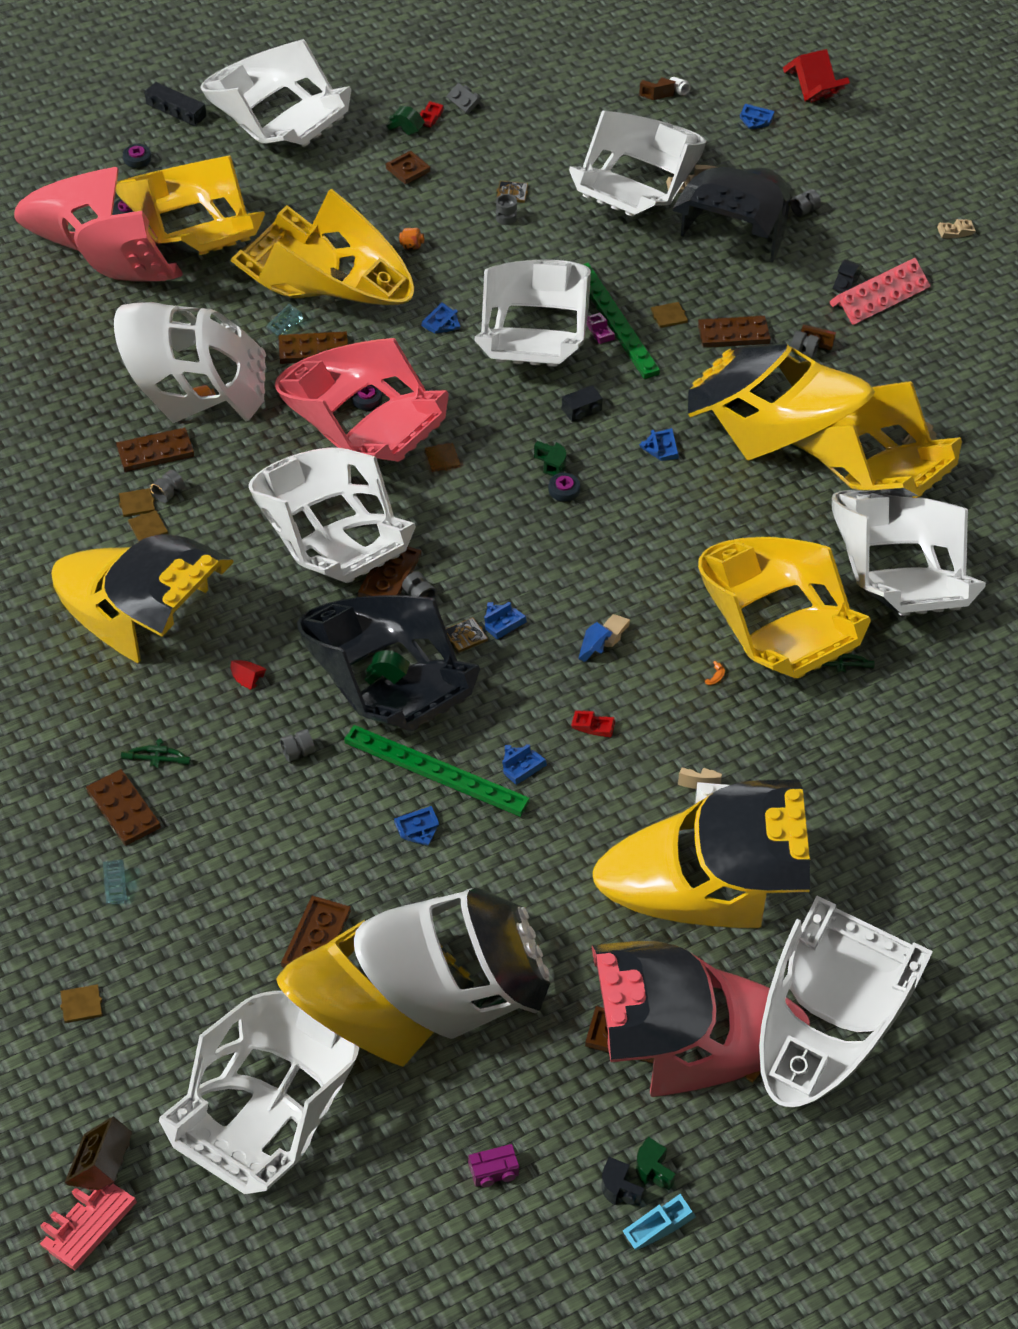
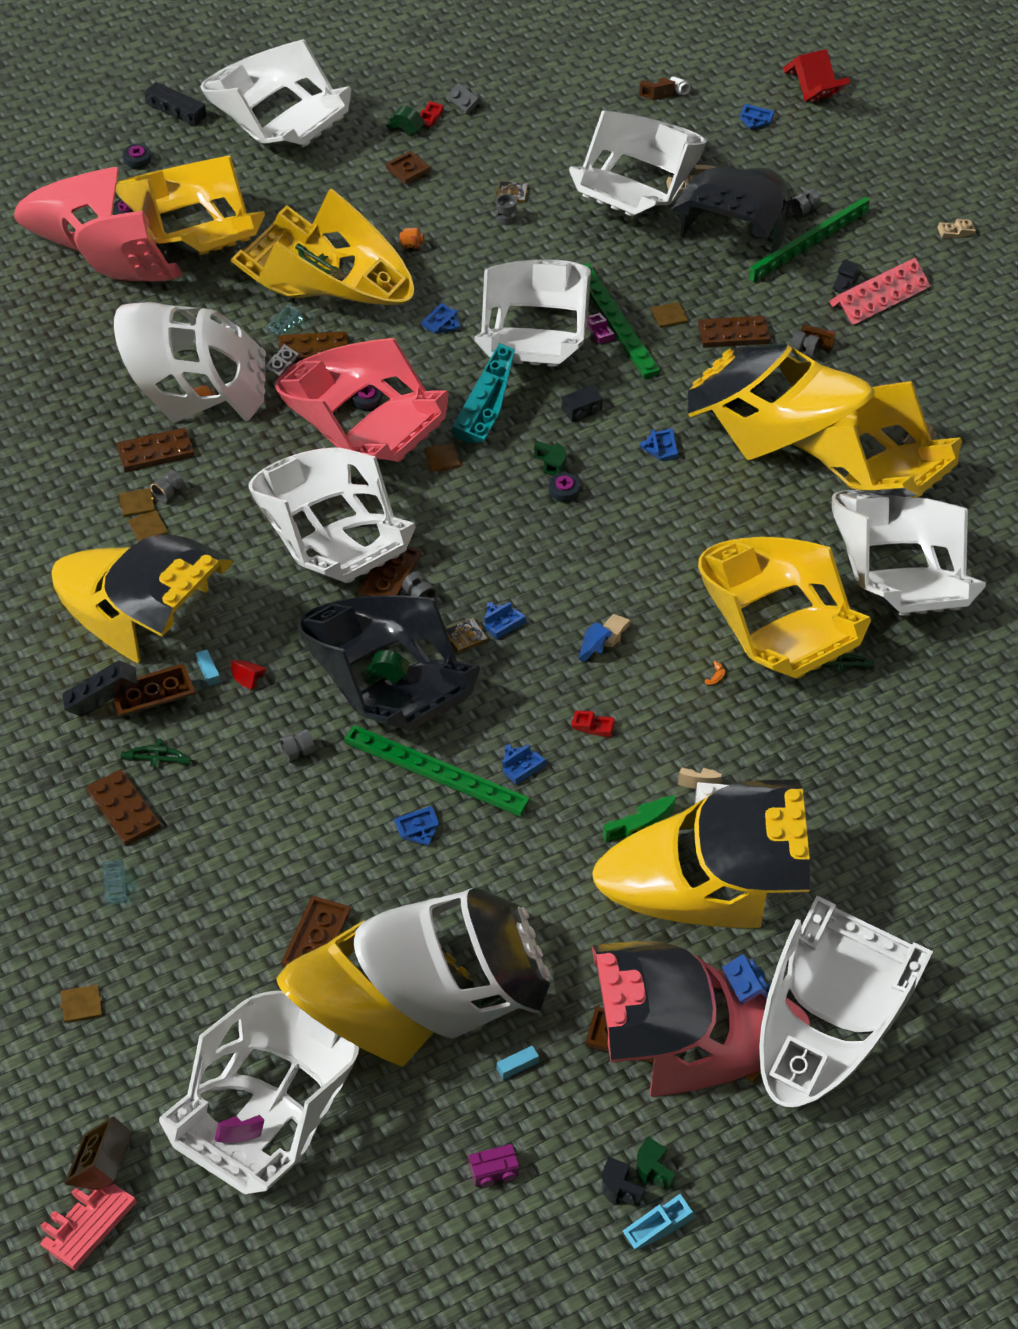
none -> black brick [62,660,138,717]
none -> reddish brown slope [111,663,196,717]
none -> medium azure piece [196,650,220,686]
none -> magenta slope [215,1115,265,1143]
none -> light grey slope [265,344,298,377]
none -> dark green piece [295,243,343,277]
none -> teal wedge [452,343,515,443]
none -> medium azure piece [497,1046,539,1080]
none -> green slope [603,795,676,842]
none -> blue bracket [722,954,771,1004]
none -> green plate [749,196,870,283]

